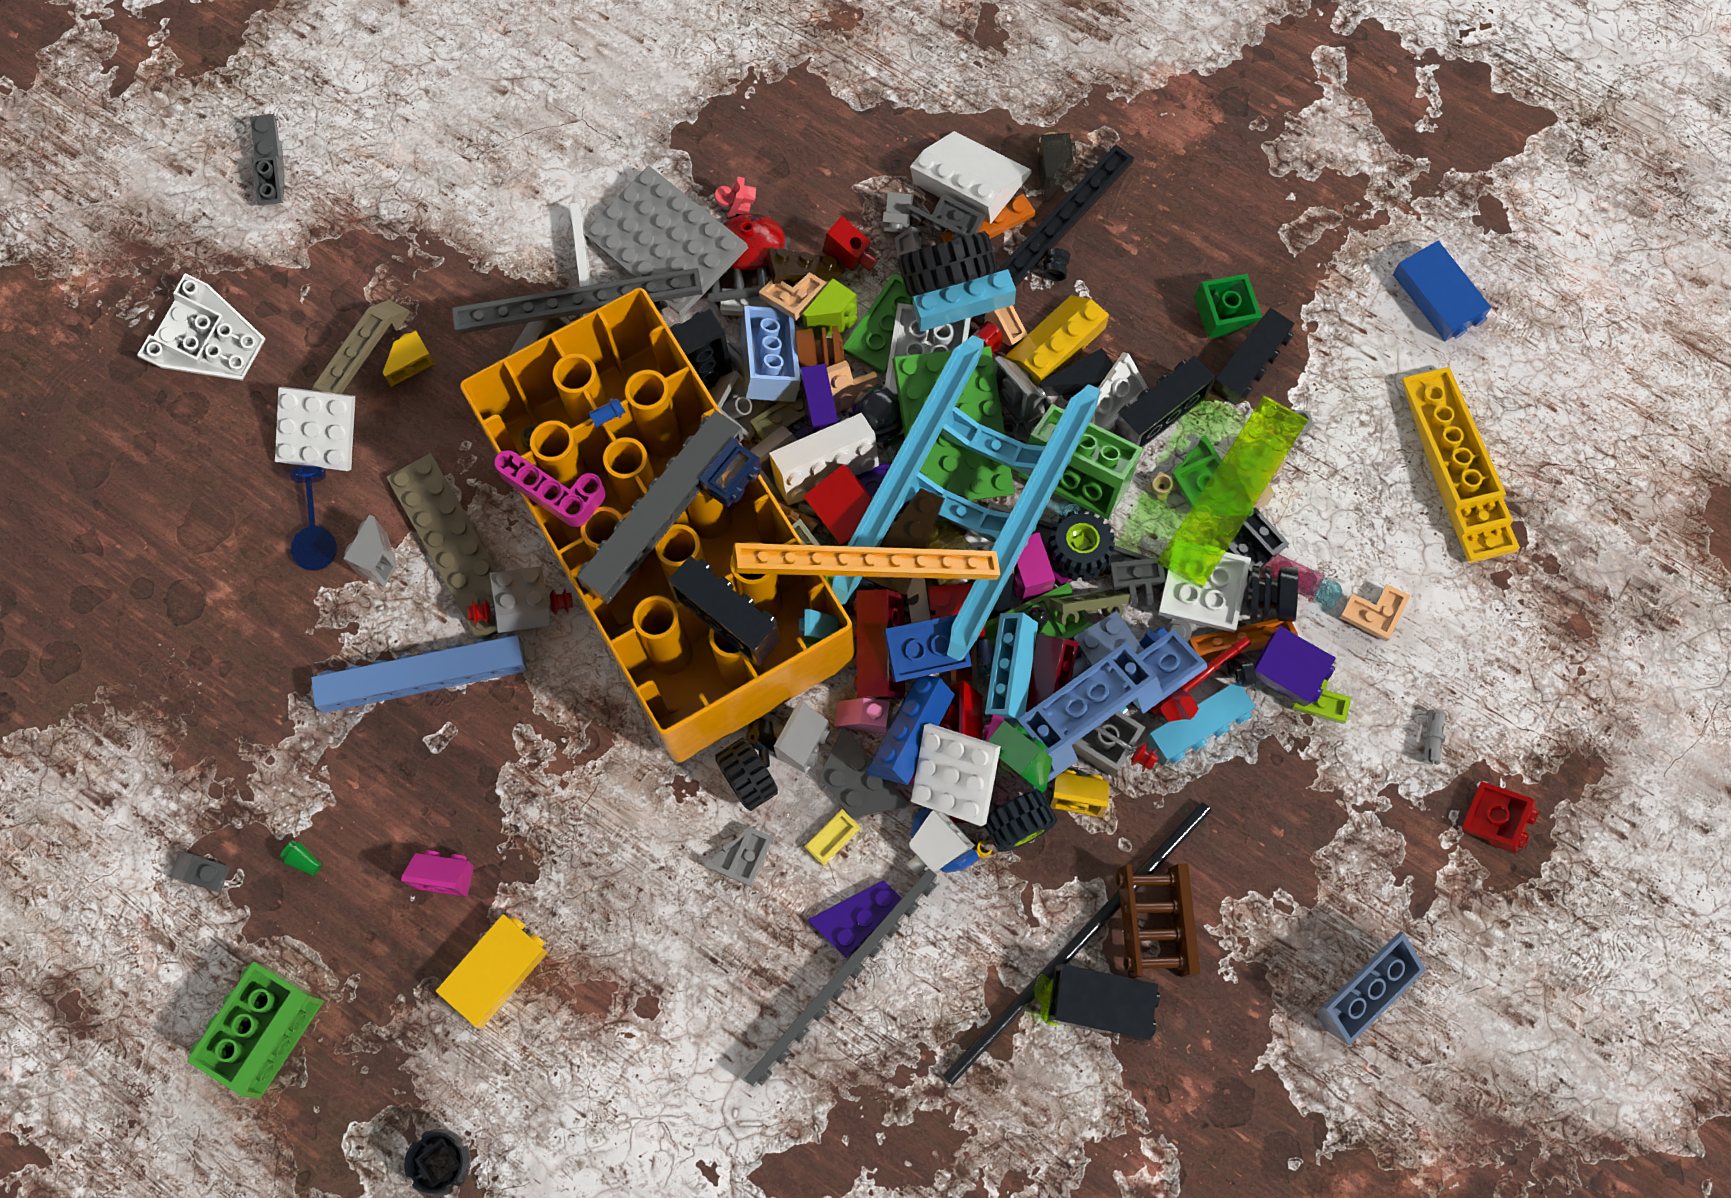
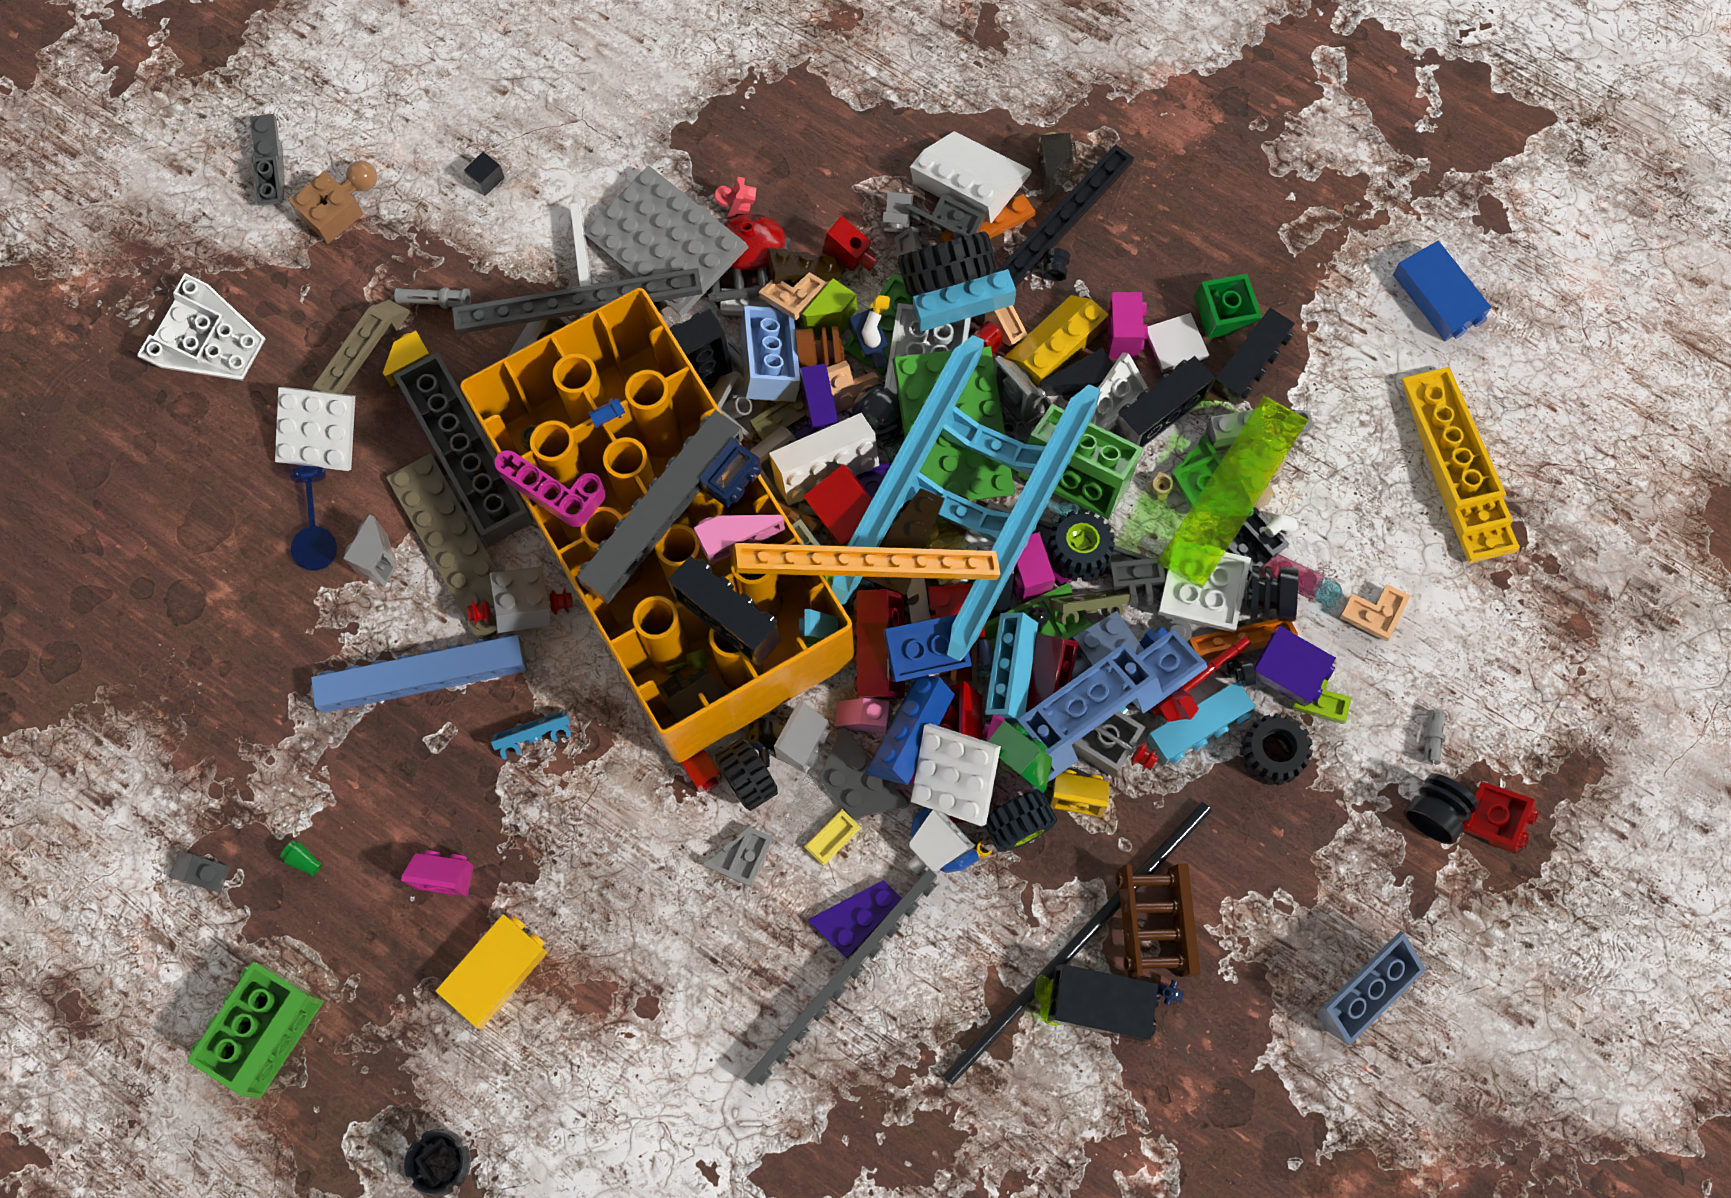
none -> medium nougat brick [288,160,377,244]
none -> light grey pin [394,287,471,309]
none -> dark grey brick [394,352,533,546]
none -> black panel [464,152,505,196]
none -> dark azure plate [491,709,571,760]
none -> dark grey brick [657,665,725,722]
none -> clear neon green plate [664,649,711,674]
none -> red brick [681,750,722,793]
none -> bright pink slope [694,515,785,565]
none -> torso [847,295,890,369]
none -> dark pink brick [1107,292,1148,359]
none -> white tile [1147,313,1209,373]
none -> dark blue piece [1158,980,1184,1006]
none -> light grey brick [1206,409,1266,451]
none -> black tyre [1240,713,1313,786]
none -> white arm [1264,514,1298,538]
none -> black wheel [1404,773,1479,845]

